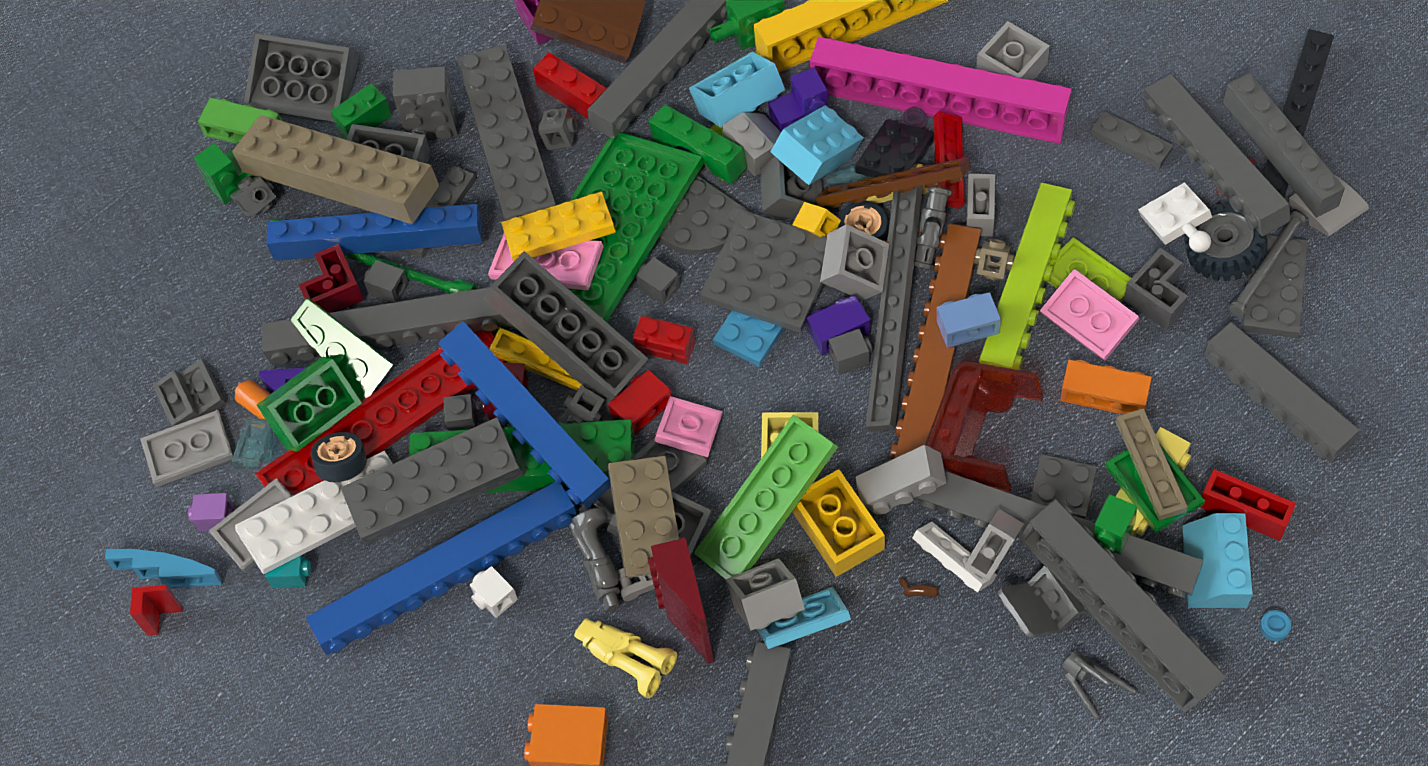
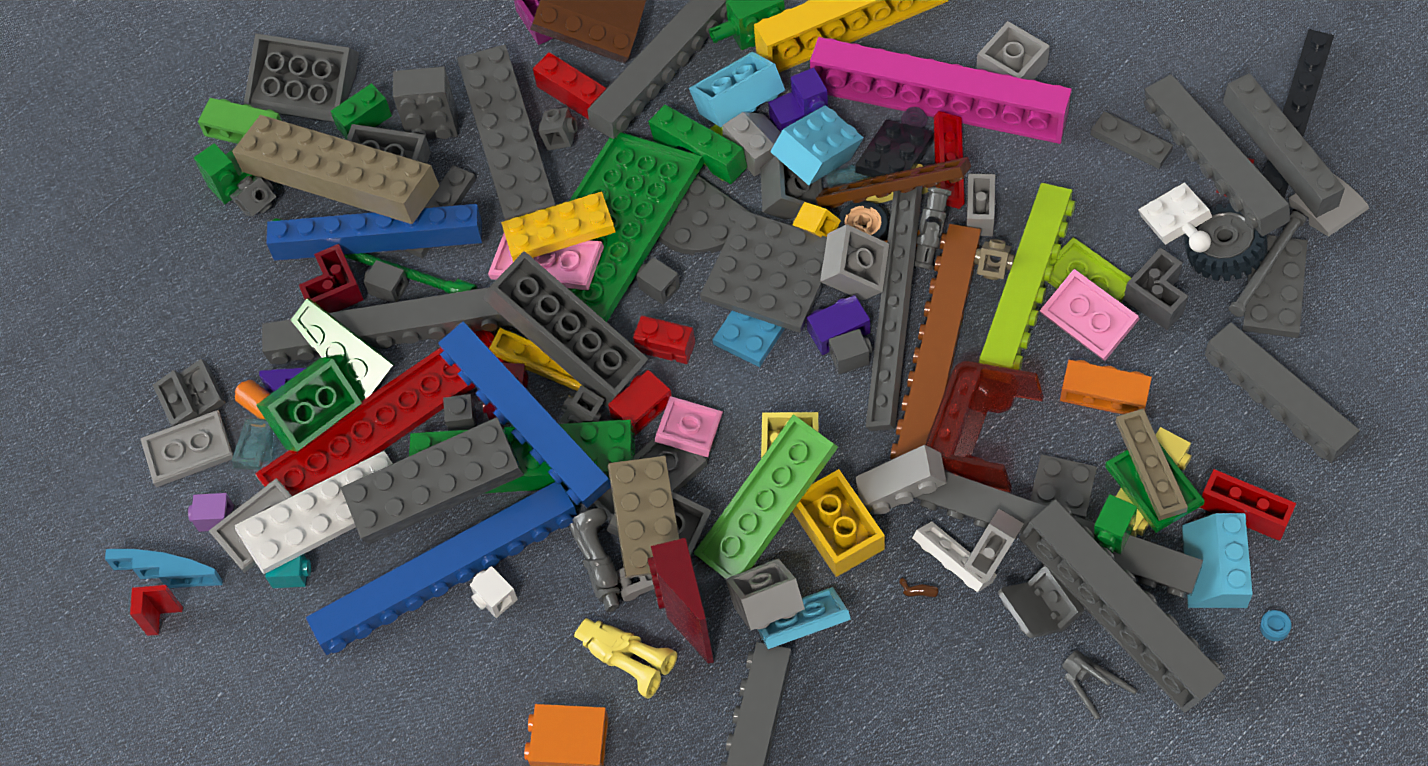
black wheel [310,432,367,482] -> none
medium blue brick [936,292,1001,348] -> none

